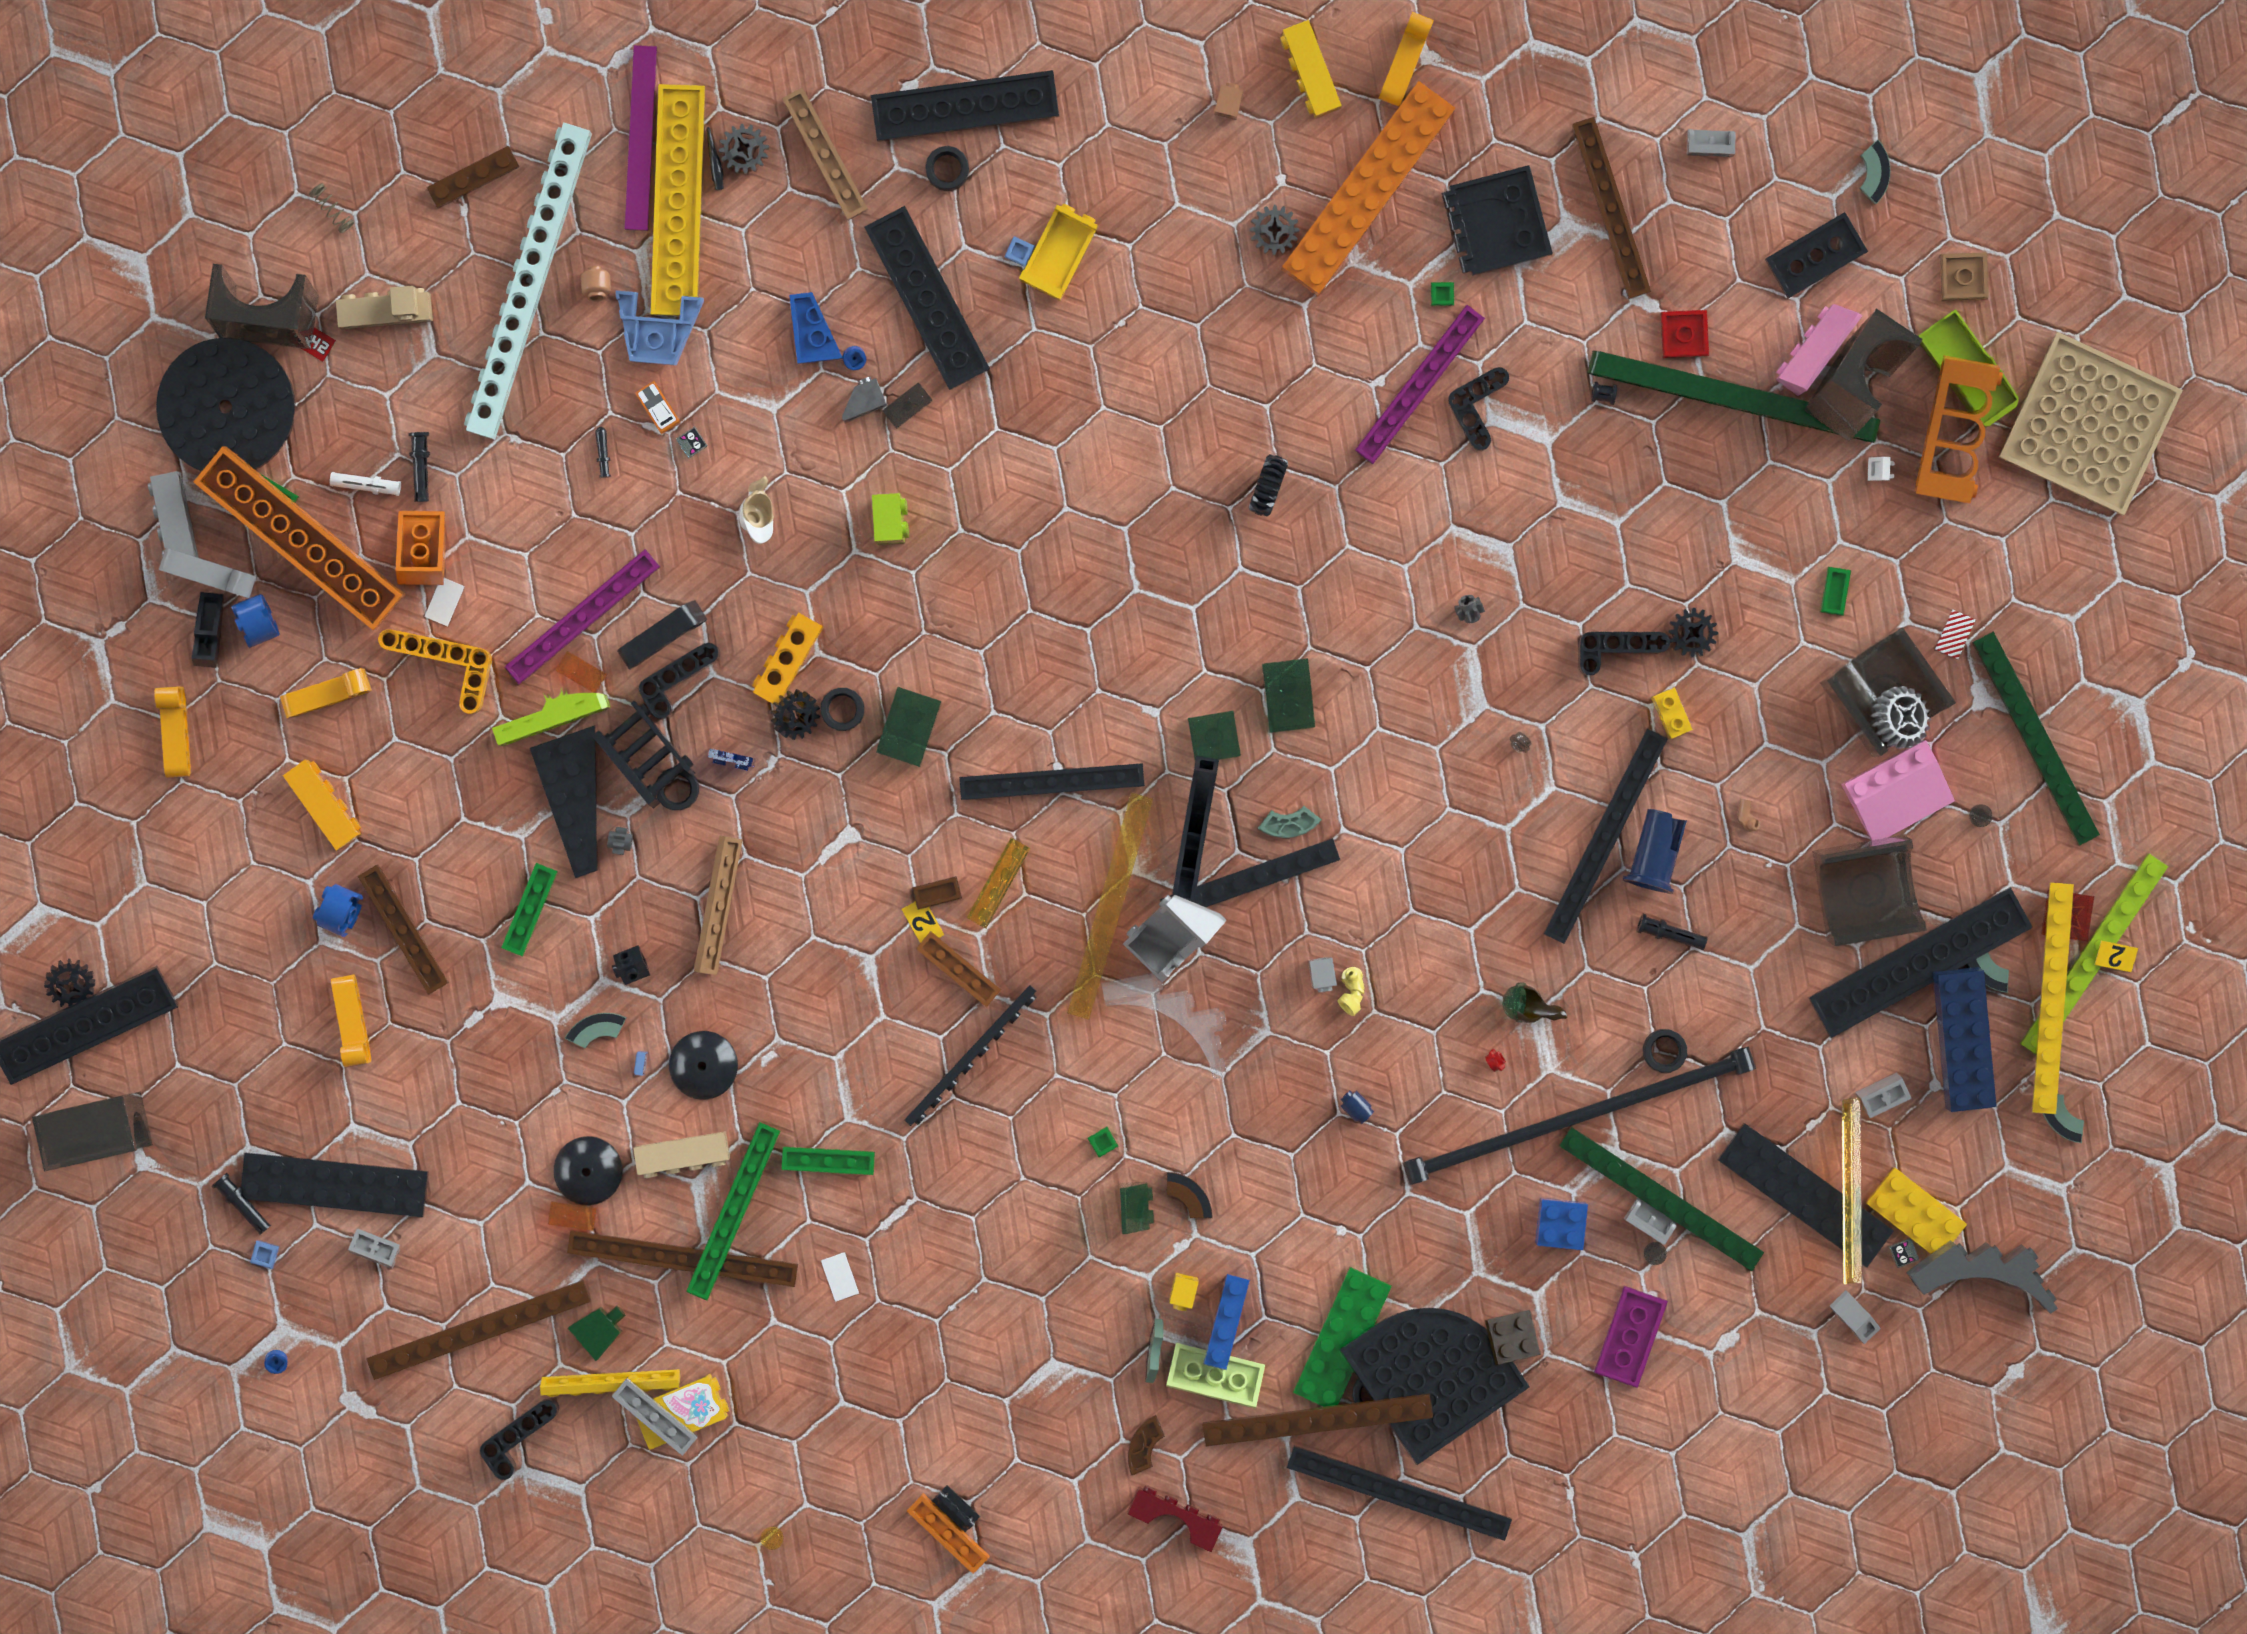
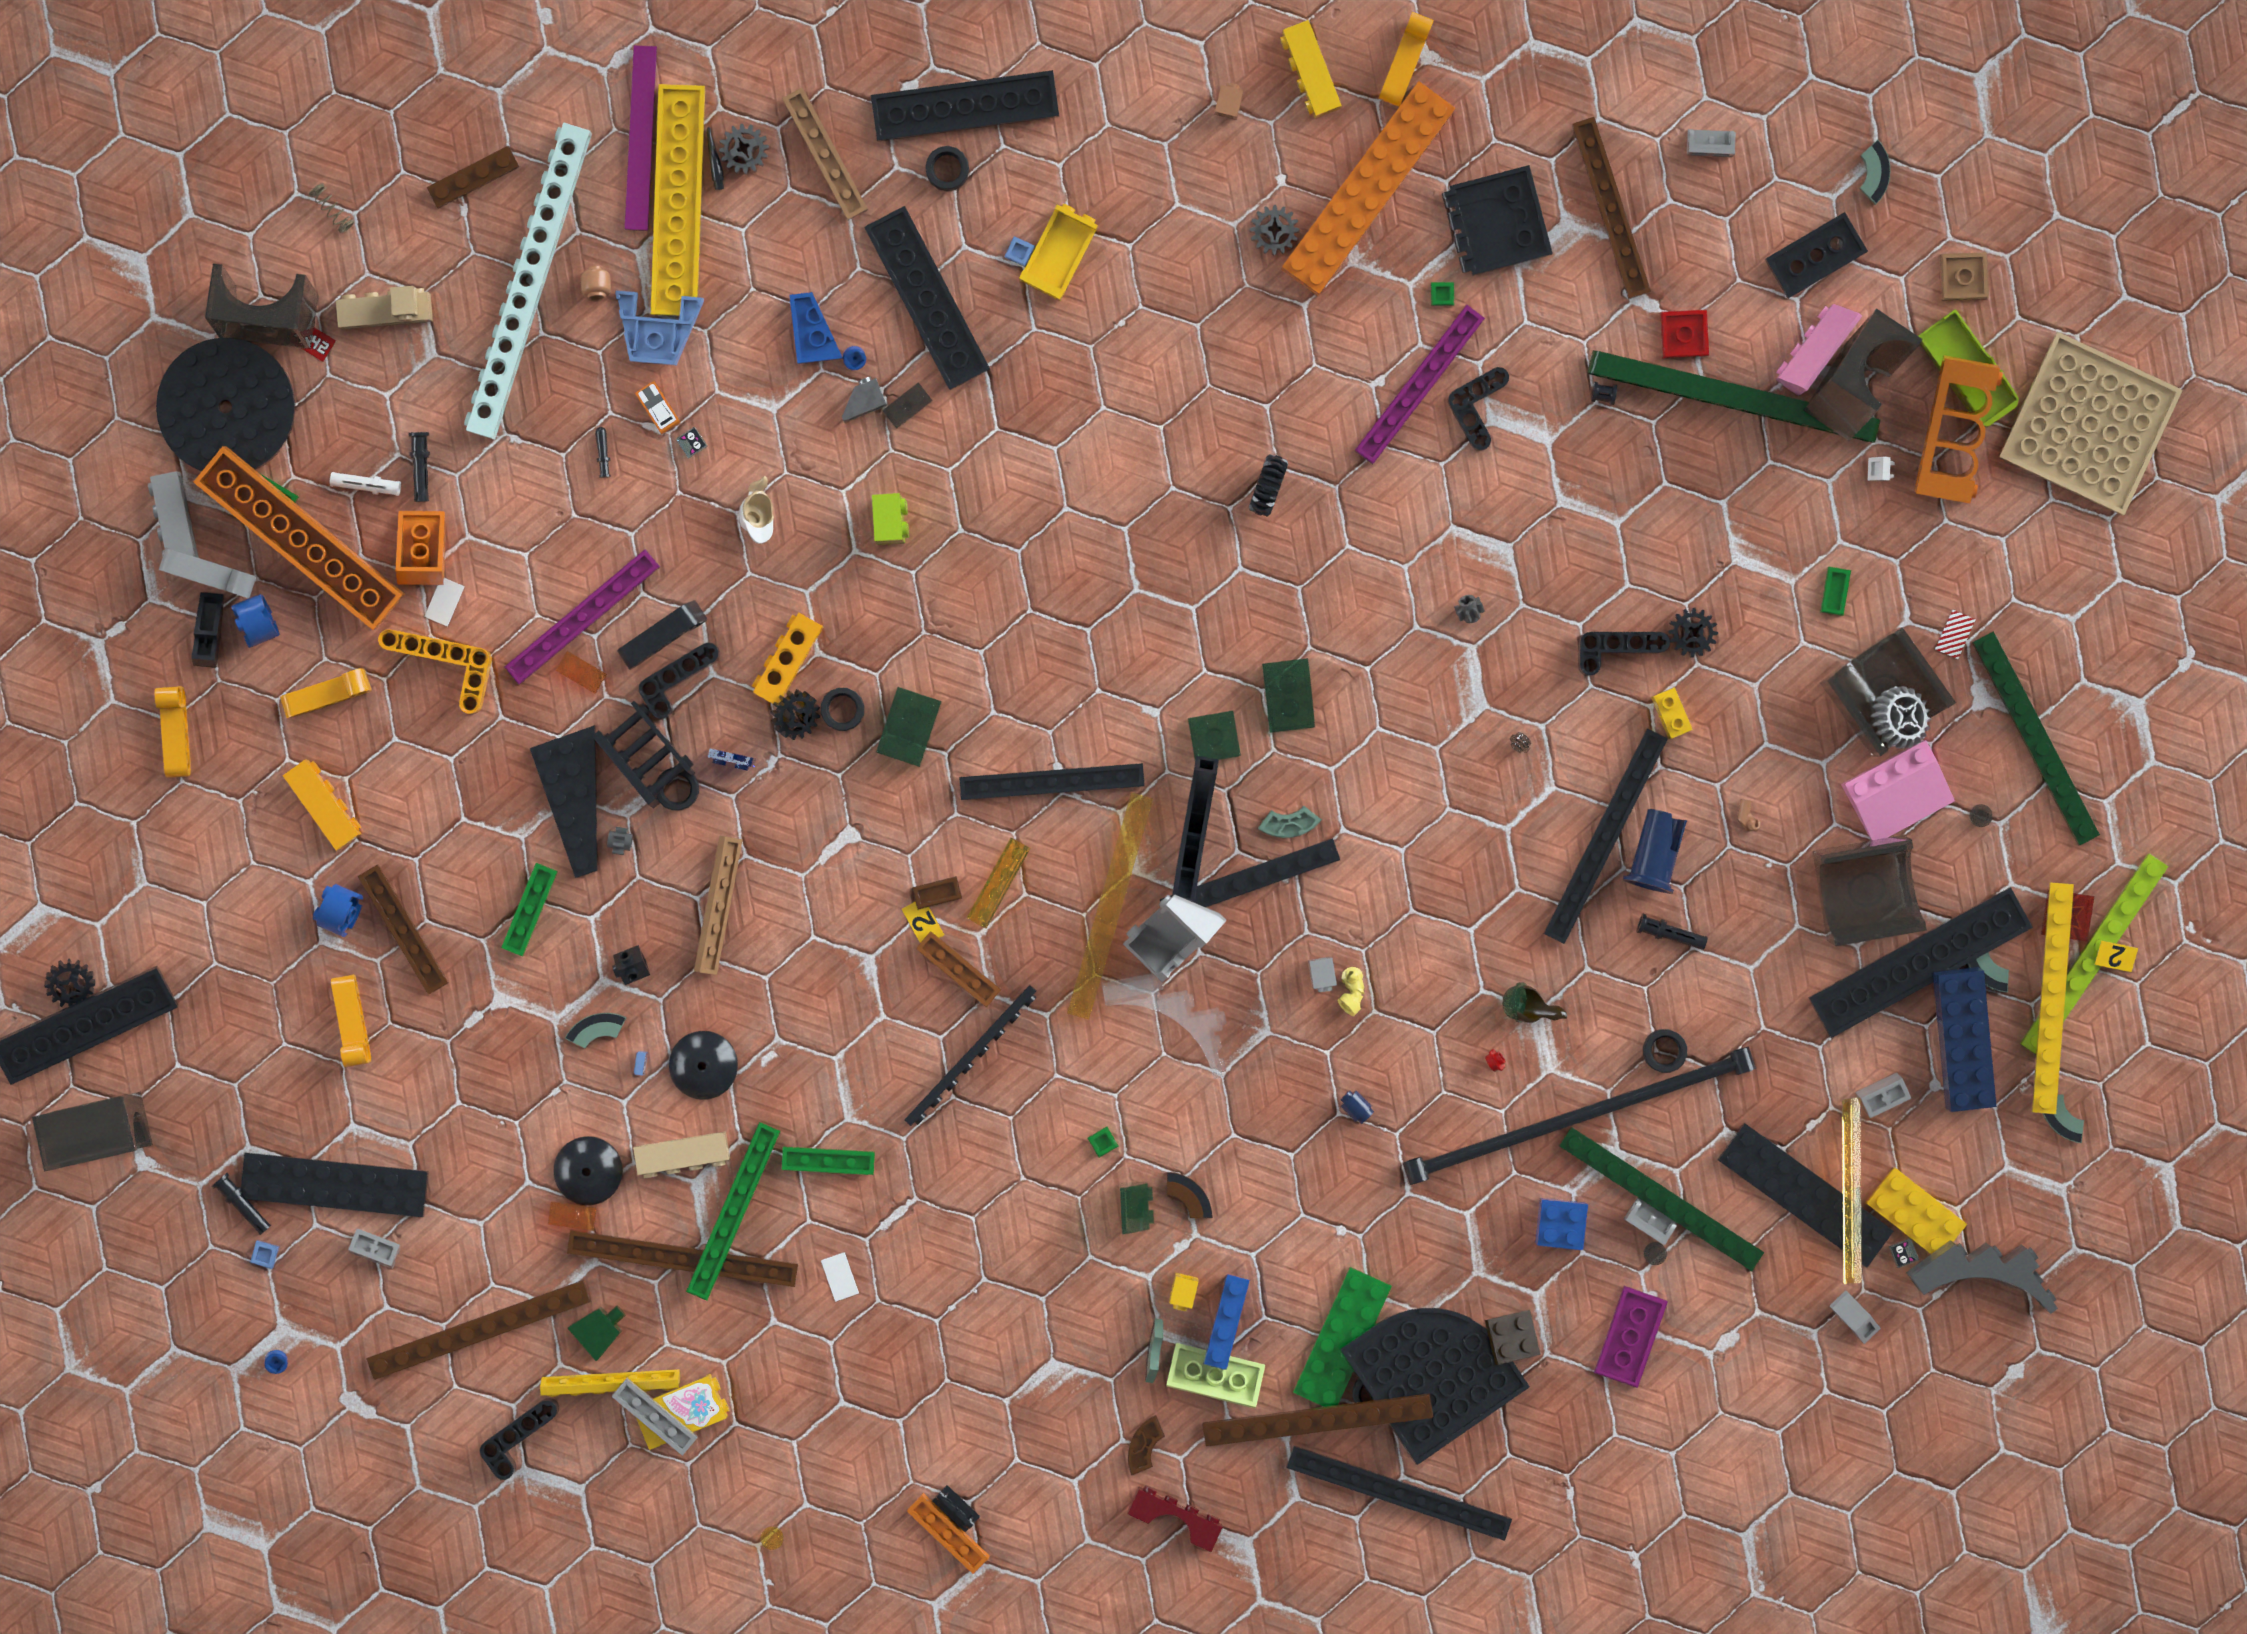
lime piece [492,688,611,746] -> none

